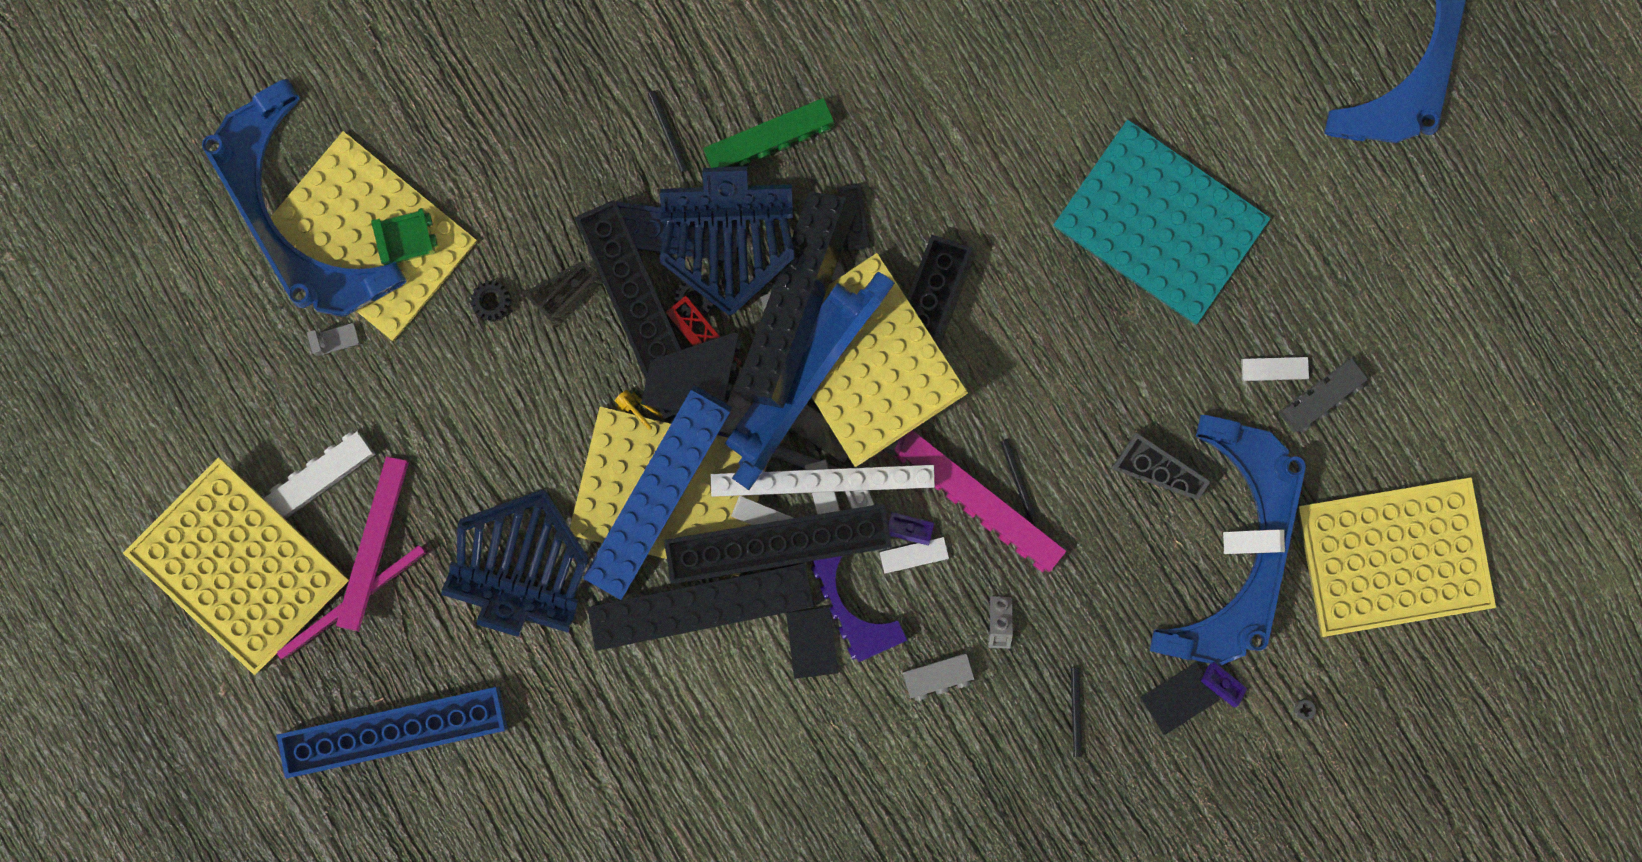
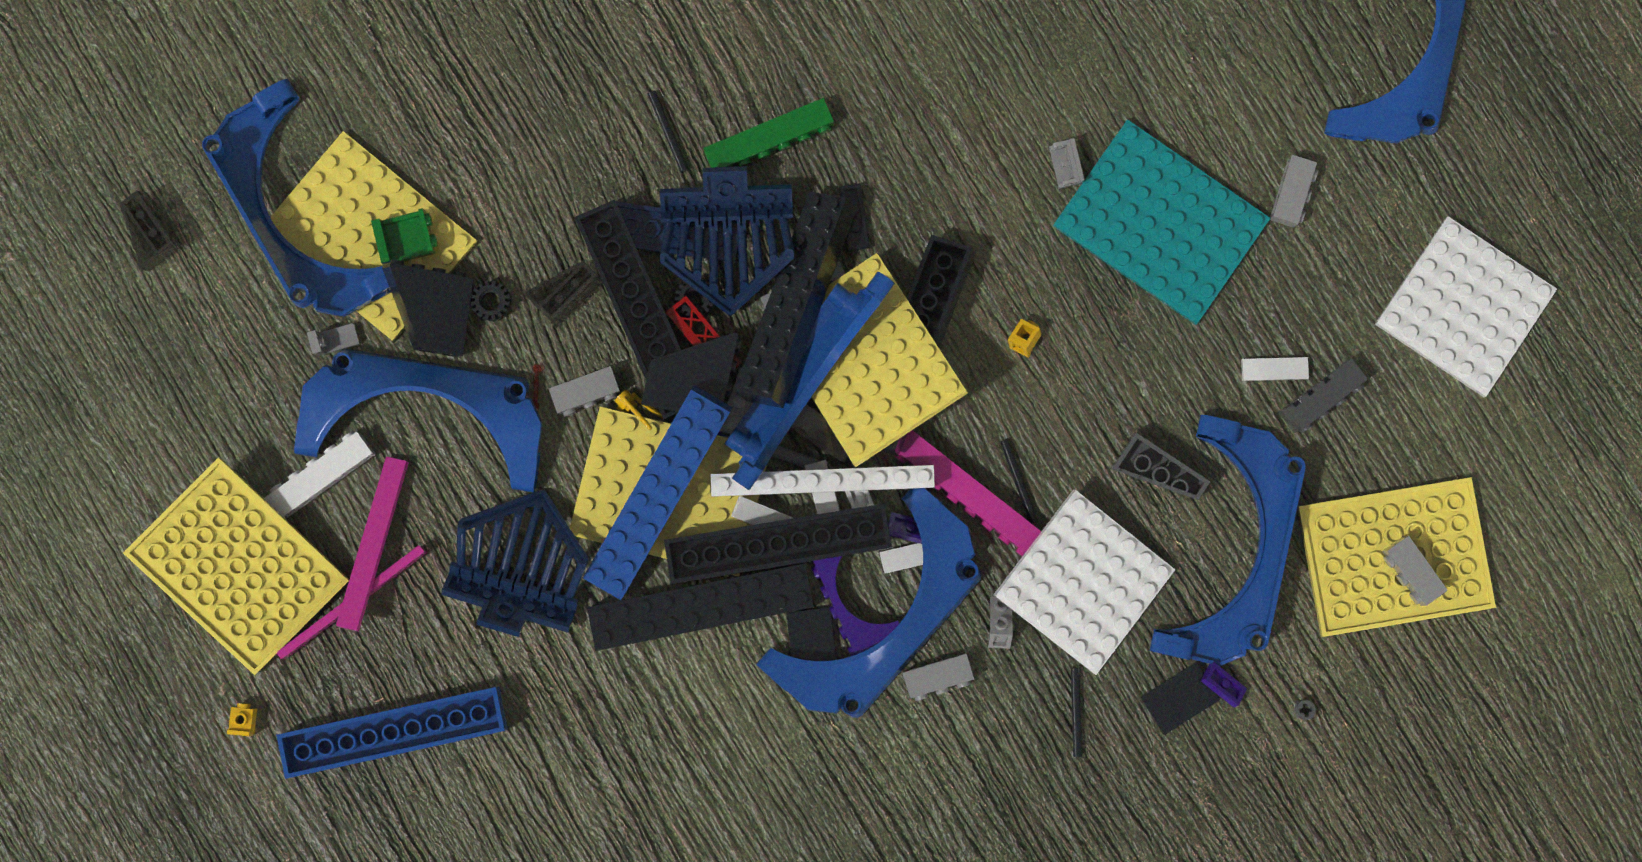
white tile [1223,530,1285,554] -> none
none -> clear smoke wedge [119,190,184,271]
none -> yellow brick [227,703,257,736]
none -> blue panel [294,349,542,493]
none -> black slope [382,260,473,357]
none -> clear red hinge [533,364,542,410]
none -> light grey brick [549,366,621,417]
none -> blue panel [756,488,982,718]
none -> white plate [994,489,1175,675]
none -> yellow brick [1008,319,1041,358]
none -> light grey hinge [1049,138,1084,189]
none -> light grey brick [1270,155,1318,228]
none -> white plate [1375,216,1557,397]
none -> light grey brick [1382,536,1448,606]

